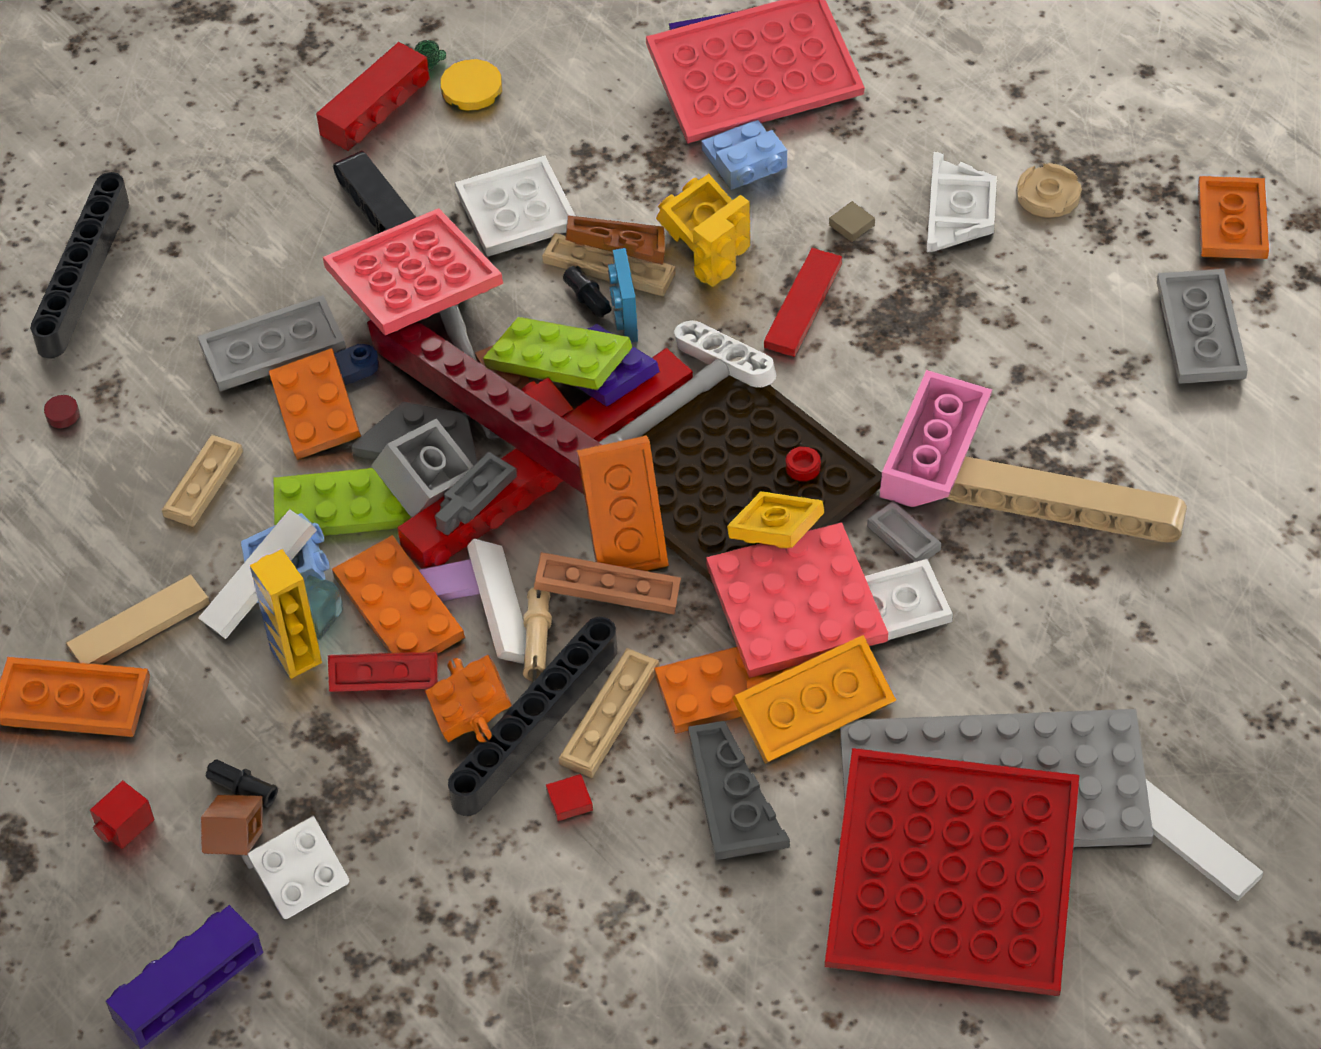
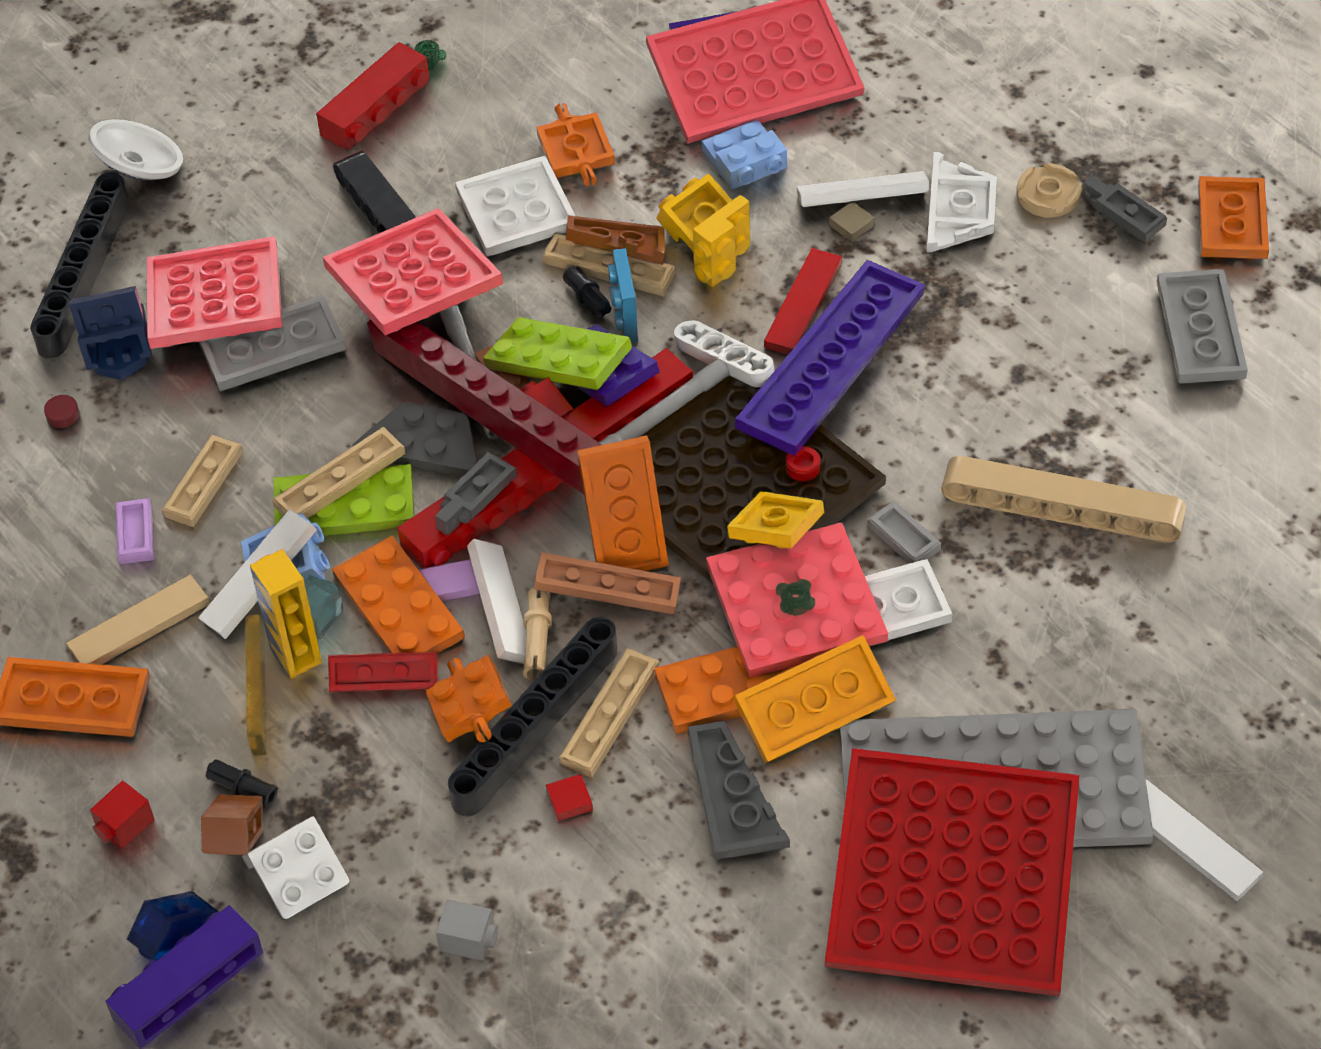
orange plate [269,348,361,460] -> none
dark blue plate [335,344,379,386] -> none
light grey brick [371,418,473,518] -> none
yellow tile [441,59,502,111] -> none
bright pink slope [880,370,992,507] -> none
none -> dark blue piece [69,286,152,380]
none -> white dish [88,119,183,180]
none -> lavender tile [115,498,154,565]
none -> clear blue slope [127,891,219,960]
none -> coral plate [147,236,283,349]
none -> clear yellow tile [245,614,267,756]
none -> tan tile [272,427,405,519]
none -> light grey brick [436,899,498,961]
none -> orange plate [536,103,615,186]
none -> dark purple plate [735,260,925,456]
none -> clear green plate [776,579,816,616]
none -> white tile [797,171,930,207]
none -> dark grey hinge [1082,175,1167,243]

